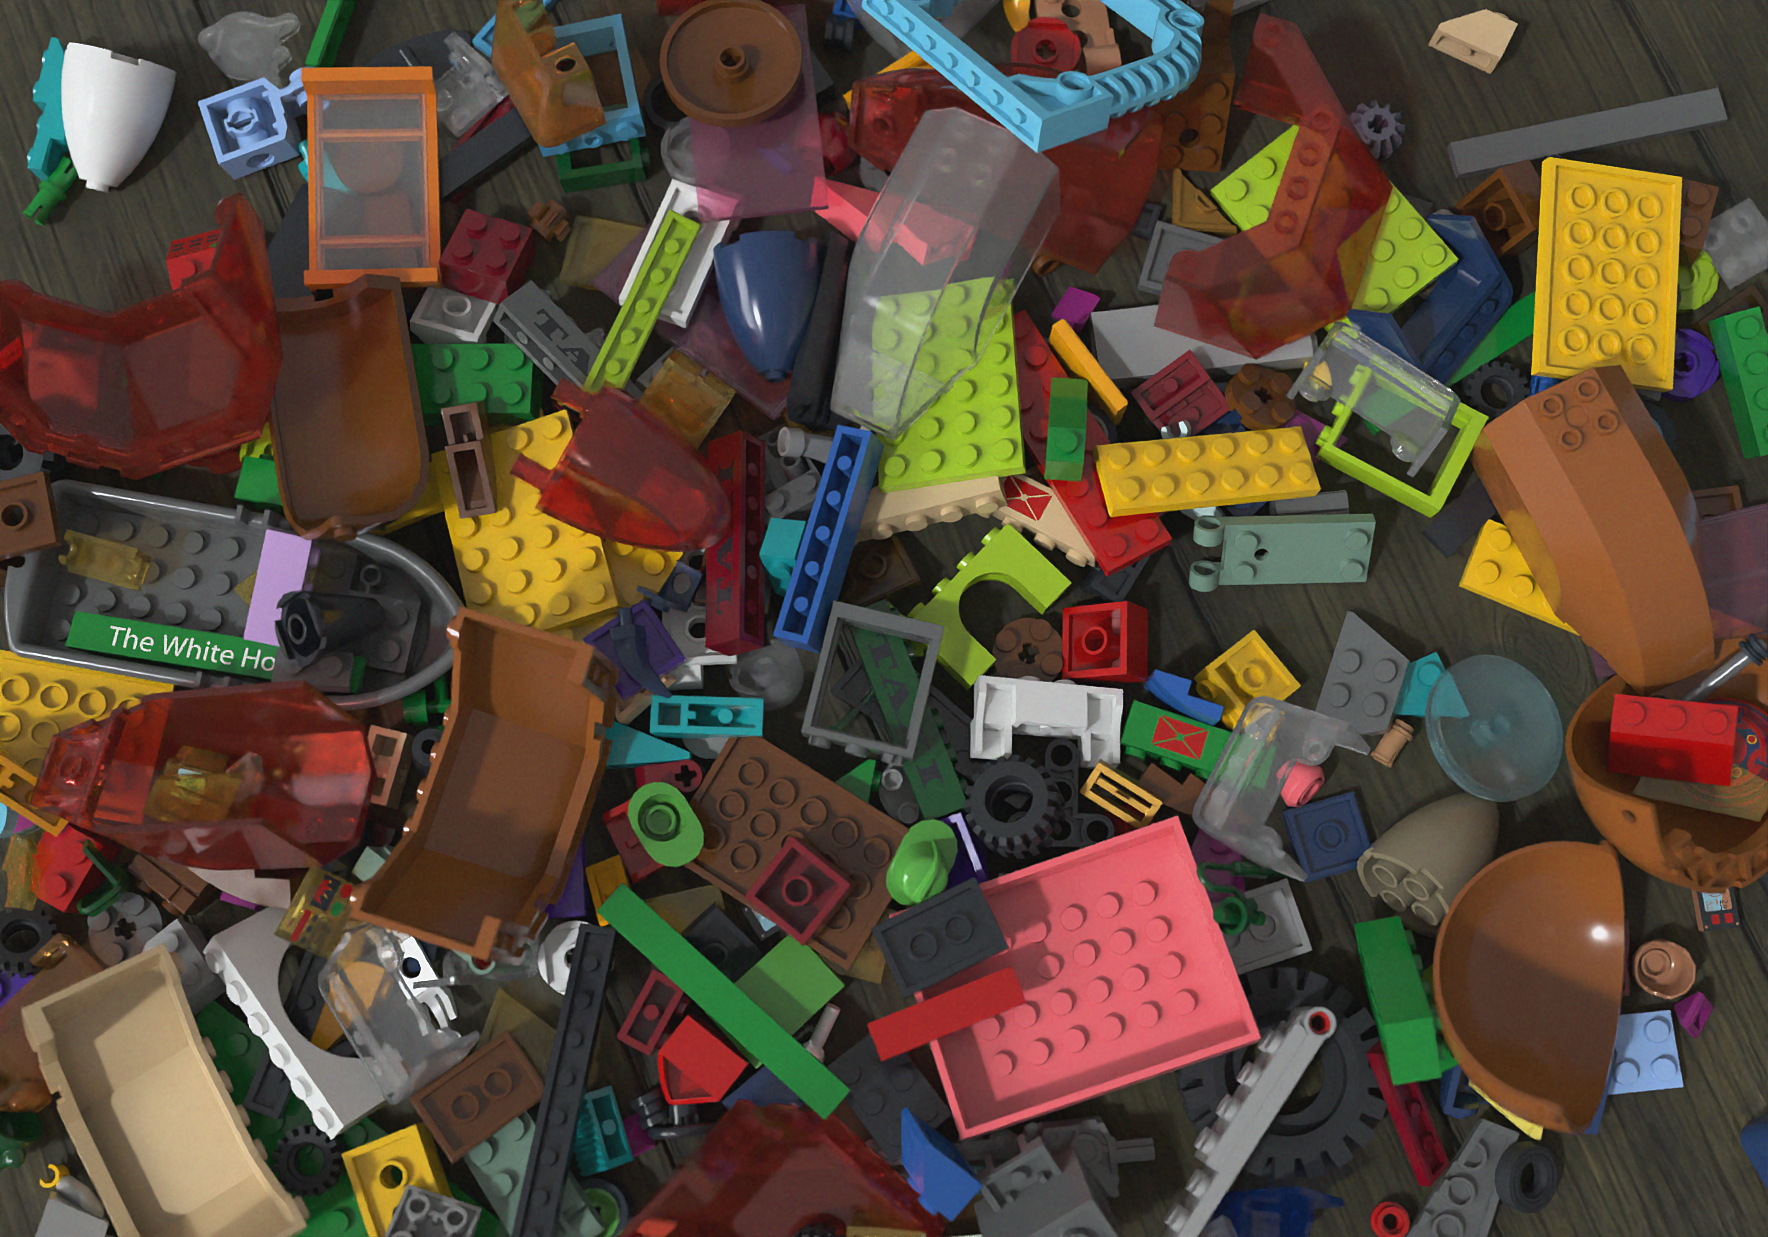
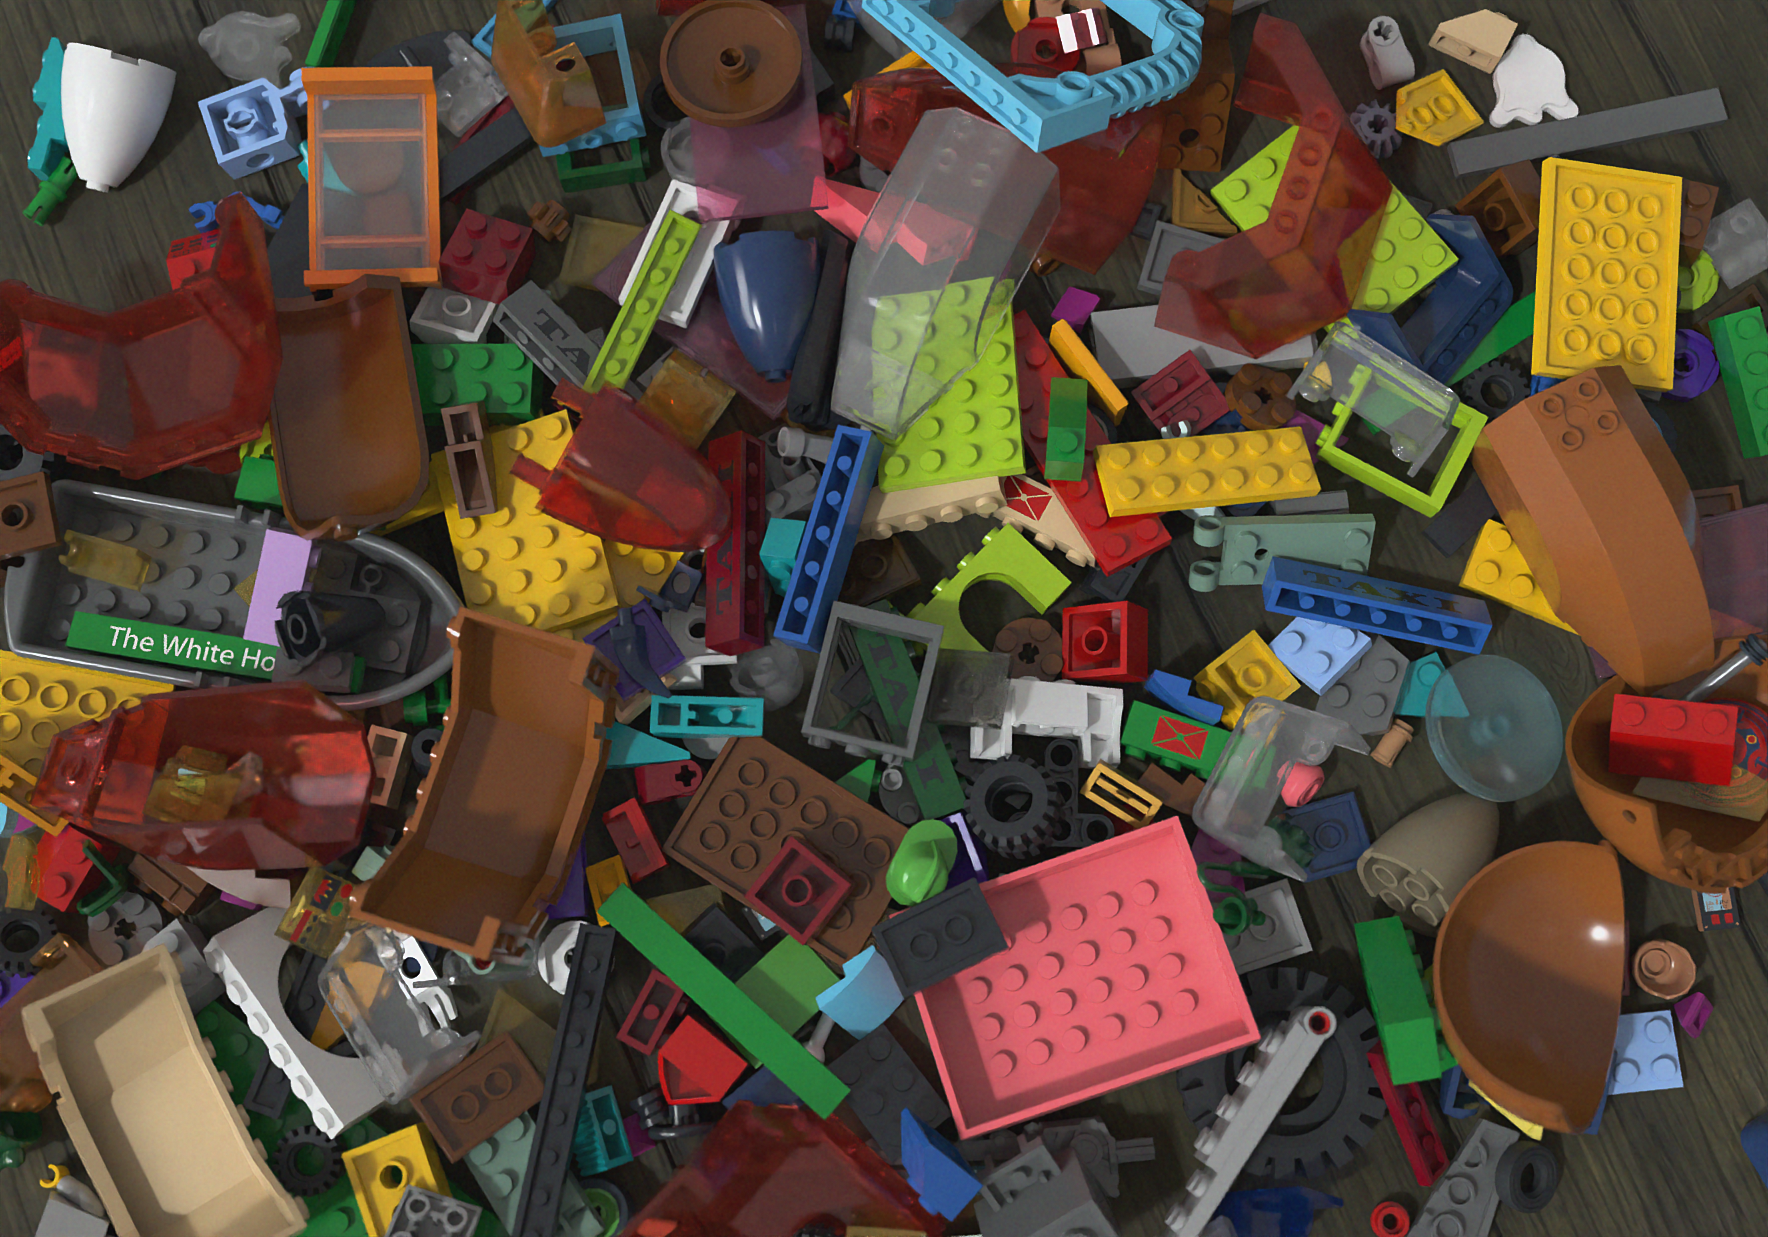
bright green piece [628,782,704,867] -> none
red tile [867,966,1026,1062] -> none
none -> blue piece [189,191,285,233]
none -> medium azure slope [815,945,904,1041]
none -> clear smoke plate [926,648,1015,730]
none -> coral slope [1056,8,1107,53]
none -> clear green brick [1253,813,1317,874]
none -> blue brick [1262,556,1493,655]
none -> light blue plate [1268,617,1372,696]
none -> light grey piece [1360,16,1415,90]
none -> yellow tile [1396,69,1484,147]
none -> white tile [1489,34,1579,128]

